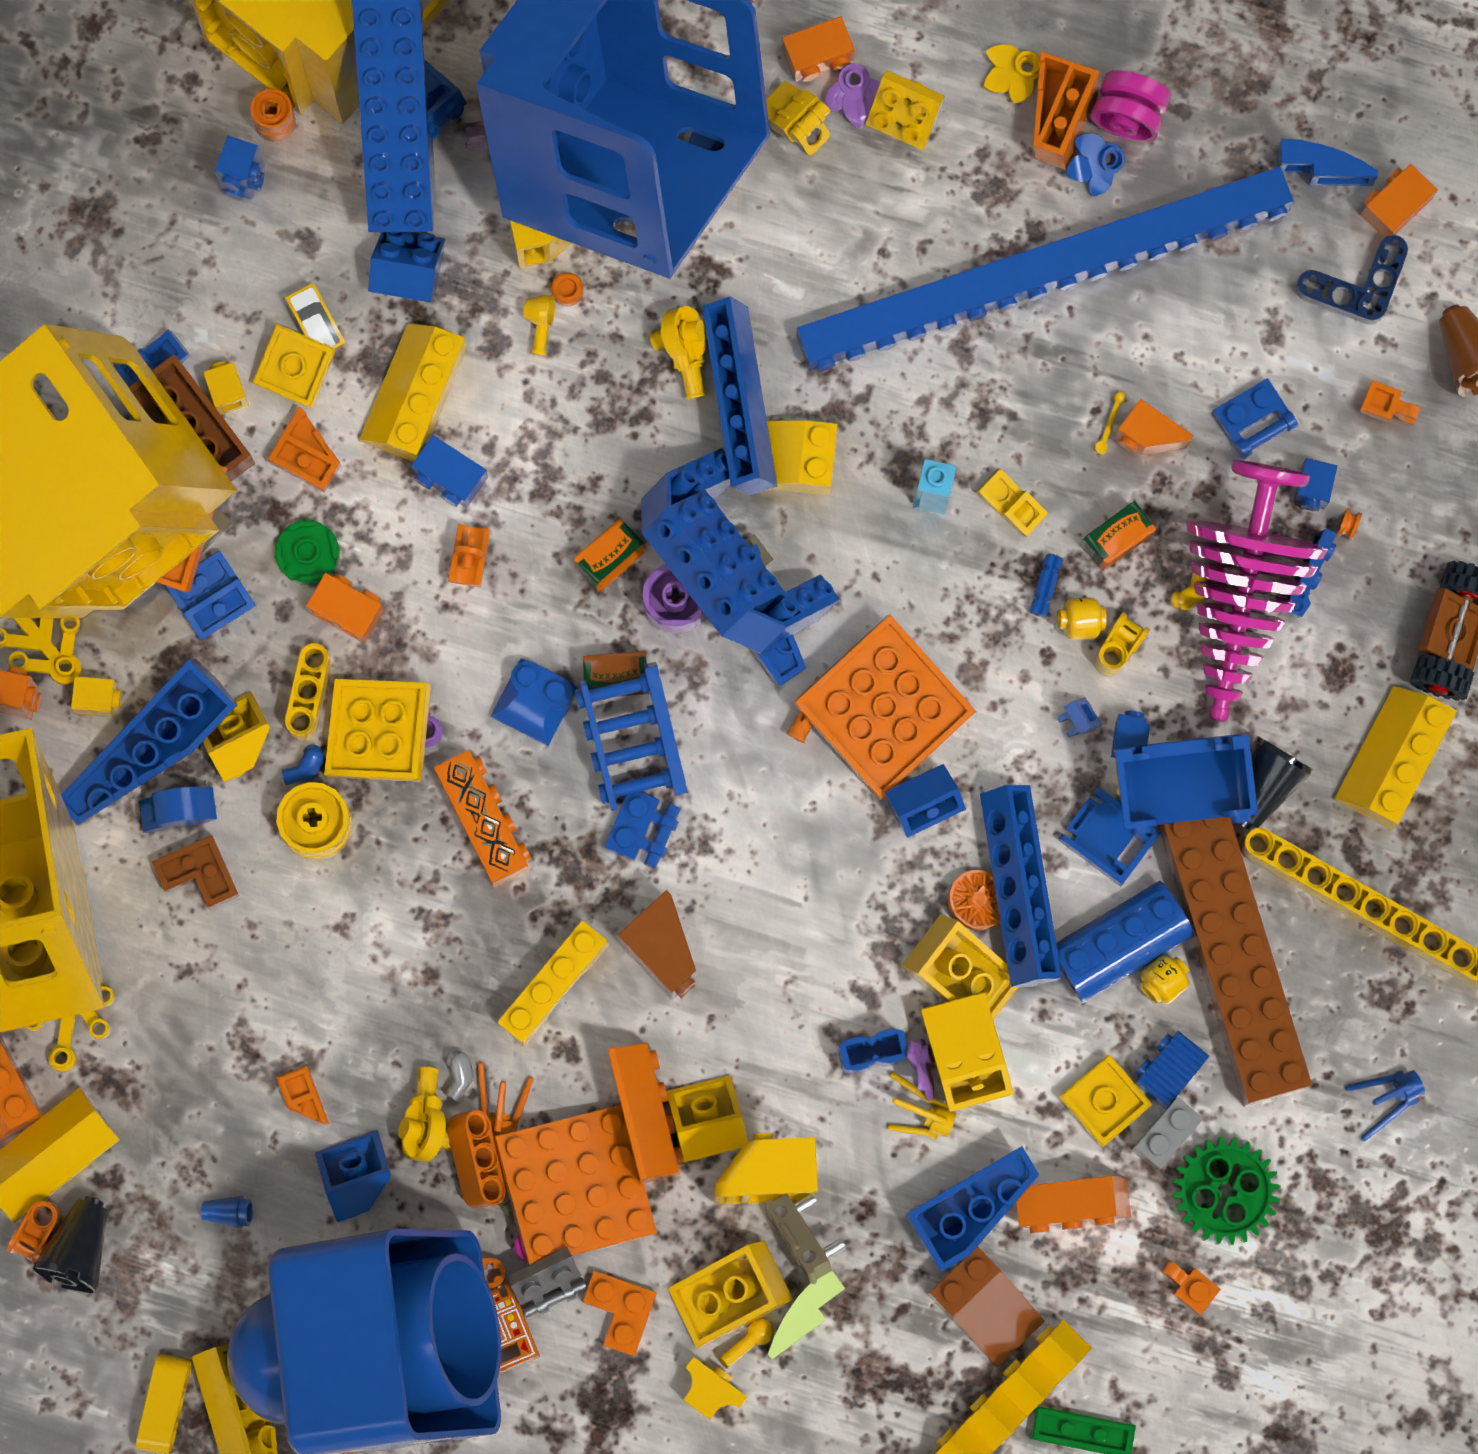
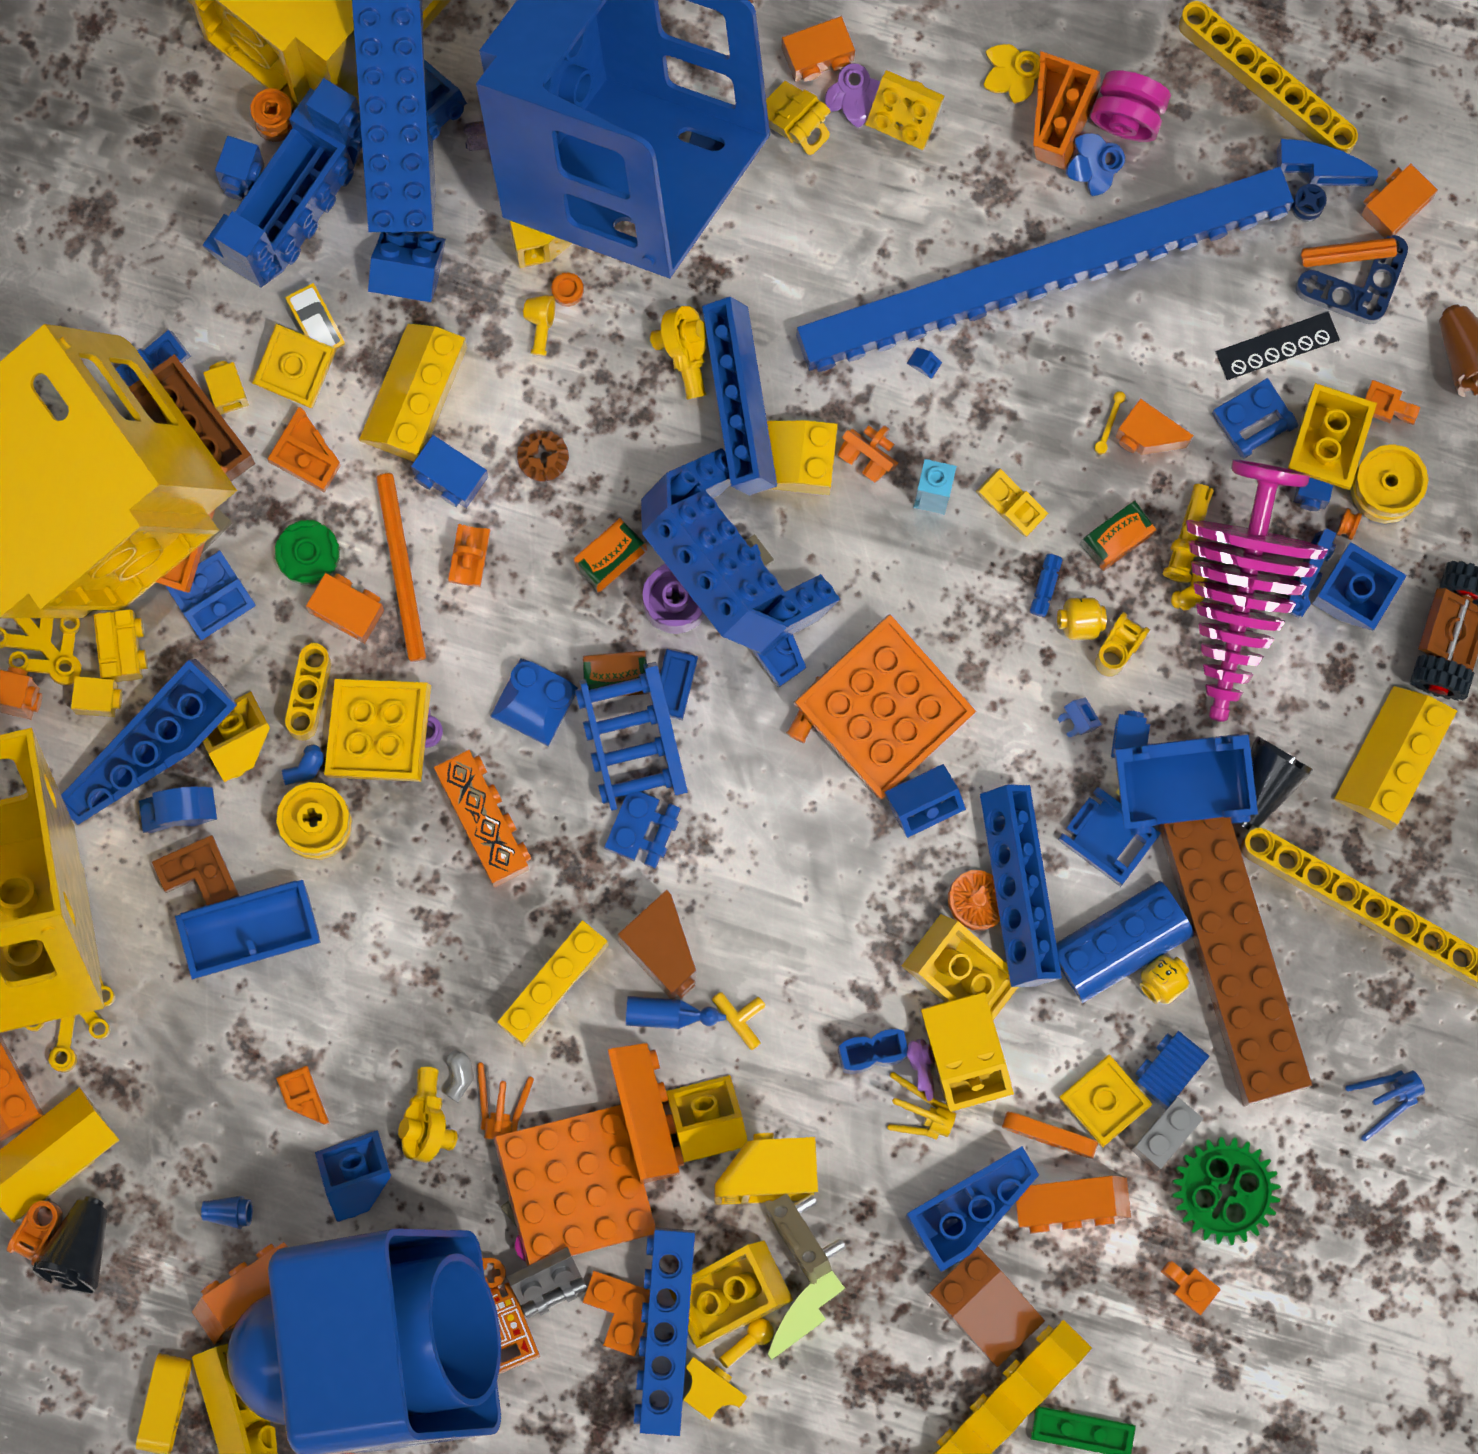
orange beam [447,1110,506,1208] -> none
none -> yellow brick [93,609,148,683]
none -> blue container [175,880,321,980]
none -> orange wedge [192,1242,288,1345]
none -> blue wedge [203,78,362,288]
none -> orange axle [376,473,426,662]
none -> dark orange gear [517,430,569,482]
none -> blue wheel [626,996,726,1029]
none -> blue brick [634,1227,695,1436]
none -> blue tile [660,649,698,721]
none -> yellow piece [712,992,765,1050]
none -> orange hips [838,425,899,483]
none -> blue piece [906,347,942,379]
none -> orange beam [1002,1112,1098,1159]
none -> yellow pin [1163,484,1214,583]
none -> yellow beam [1179,1,1358,154]
none -> black sticker [1215,311,1340,381]
none -> yellow slope [1288,383,1377,490]
none -> dark blue wheel [1291,184,1327,222]
none -> orange axle [1301,238,1397,267]
none -> blue slope [1312,542,1407,631]
none -> yellow wheel [1350,444,1429,524]

